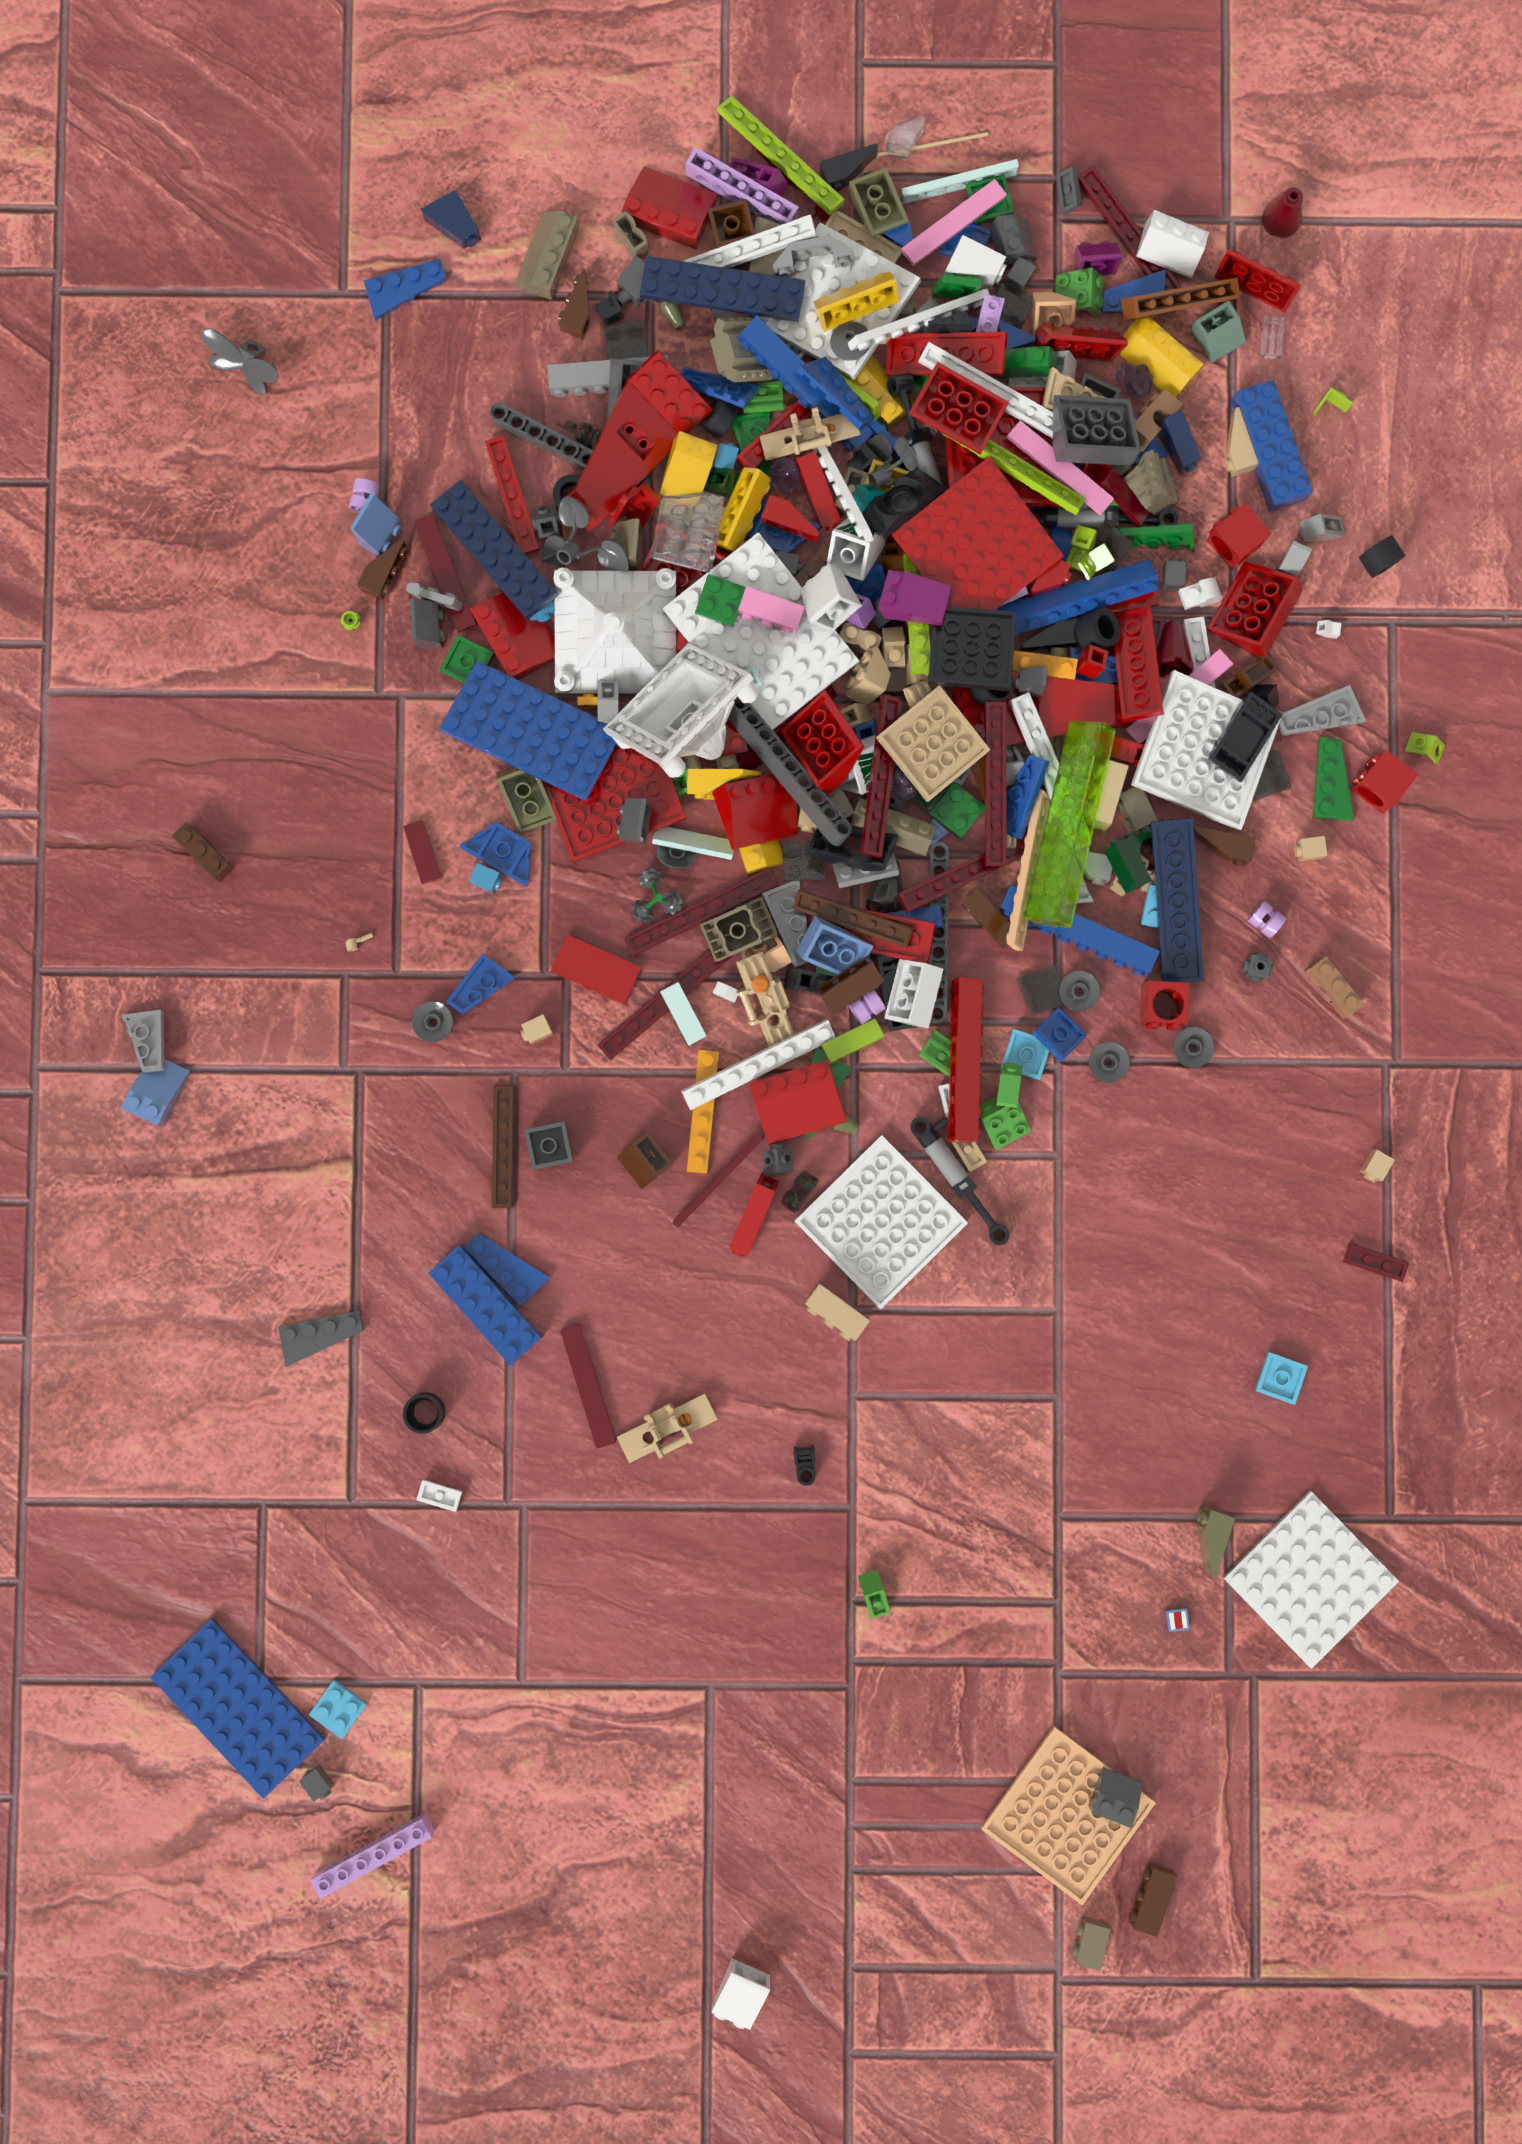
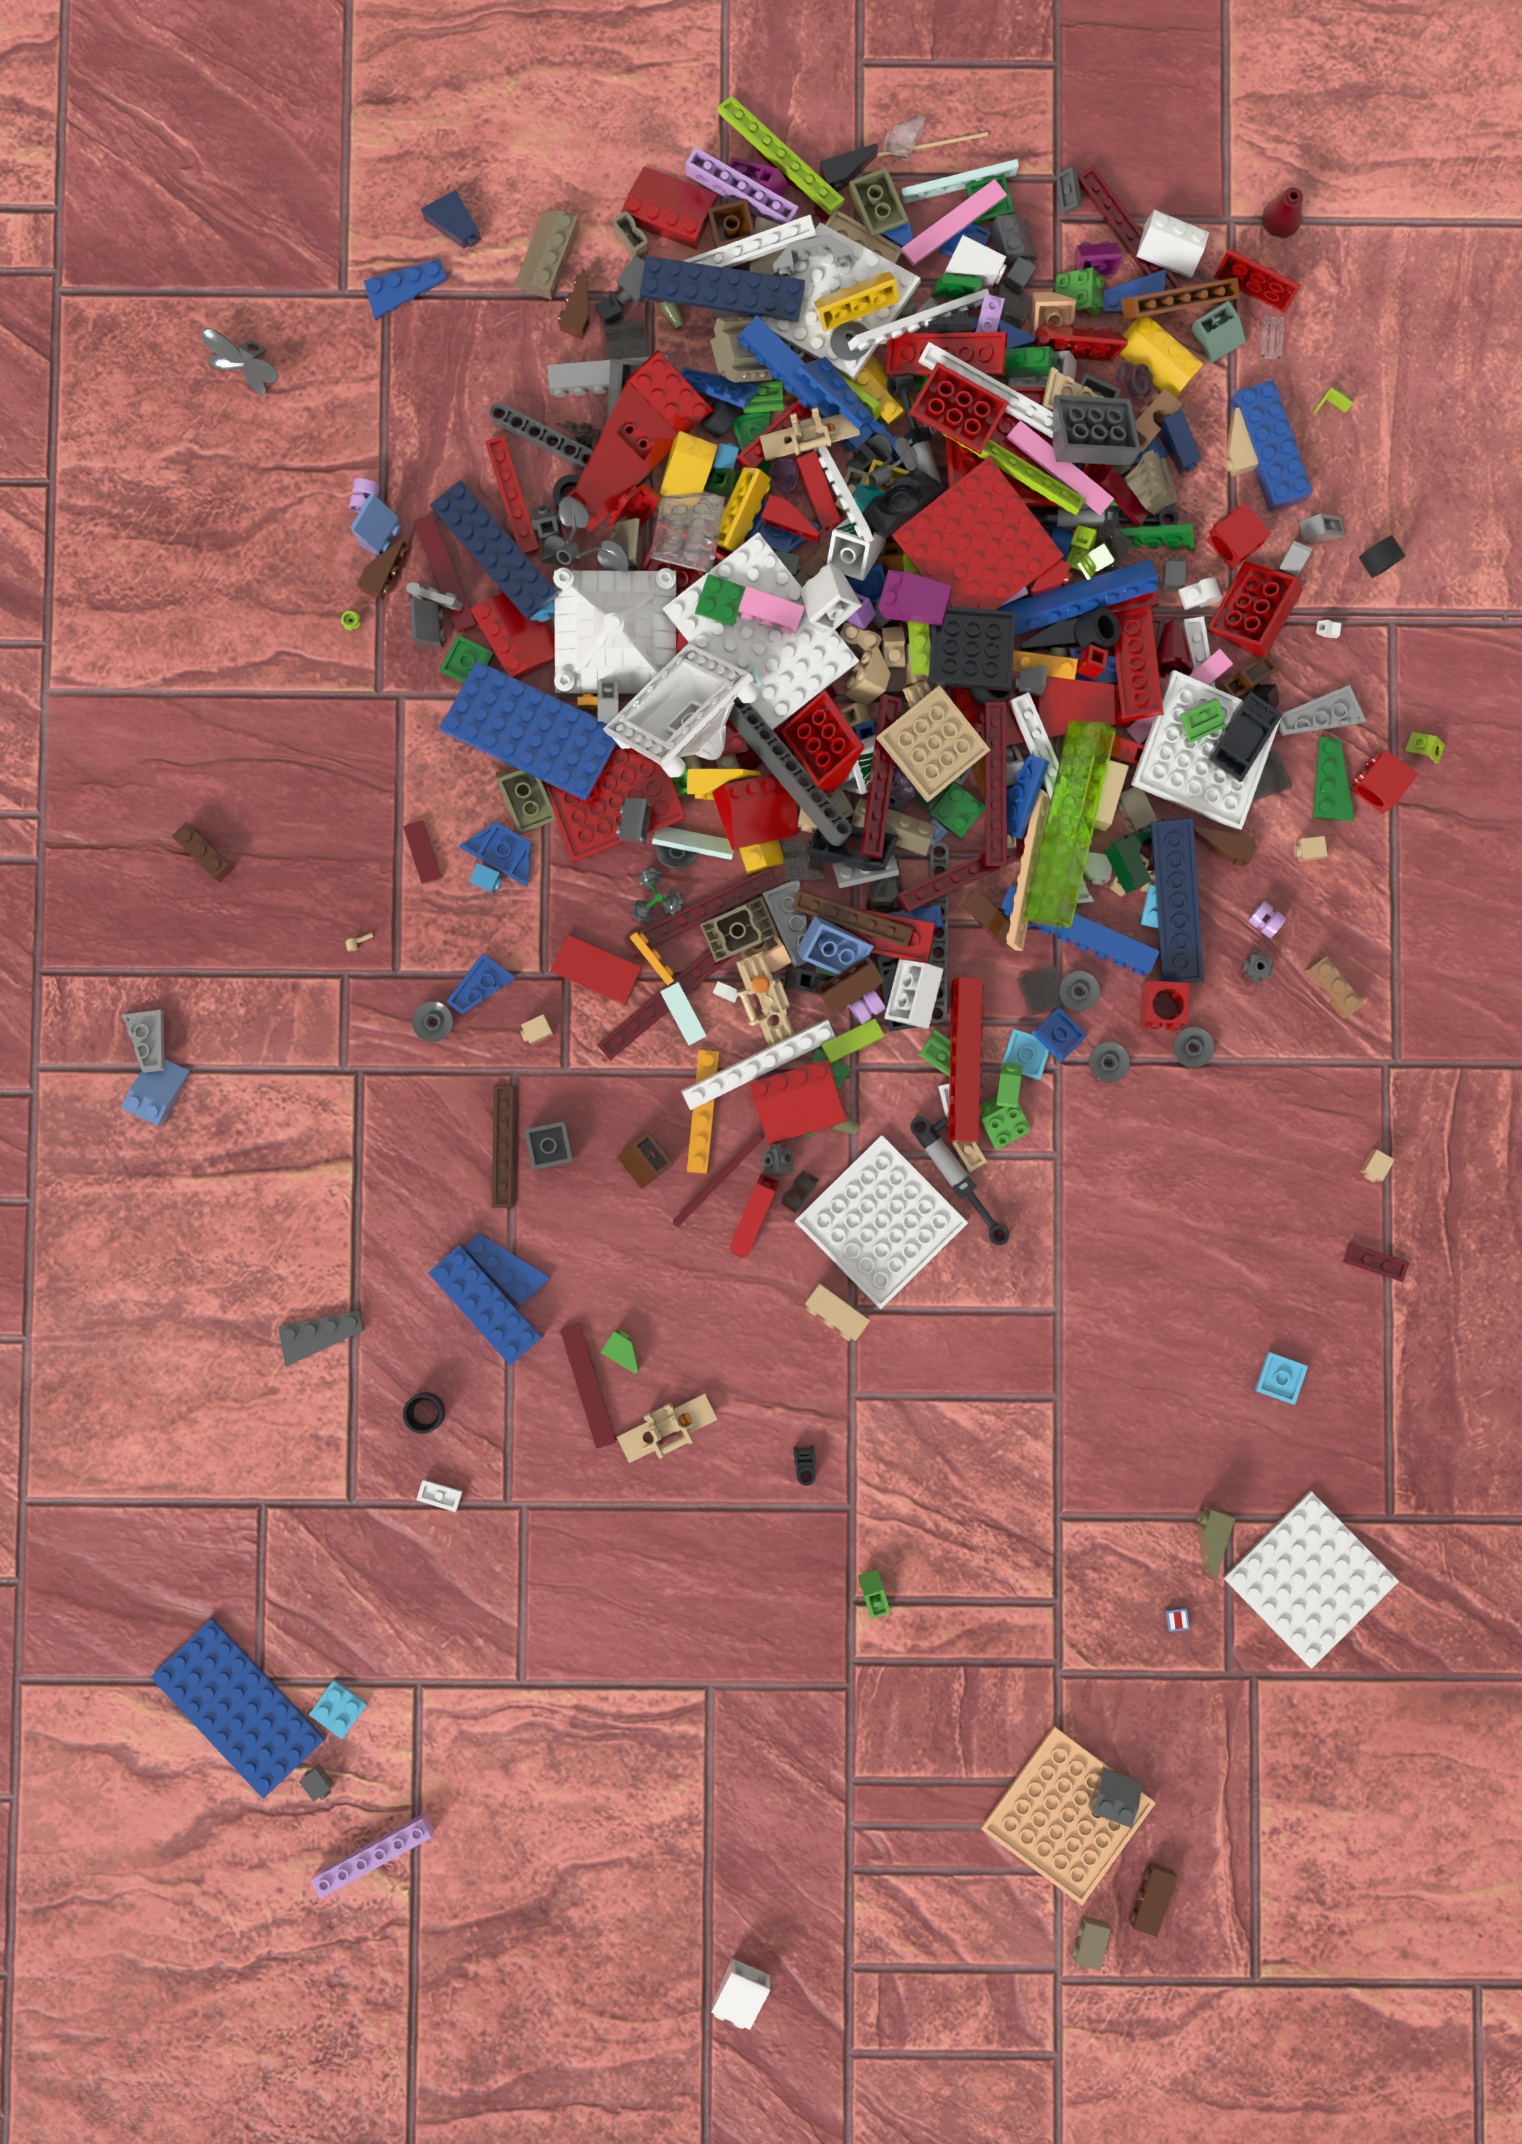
none -> bright green slope [601,1329,639,1374]
none -> light orange plate [630,931,674,986]
none -> bright green plate [1180,698,1226,742]

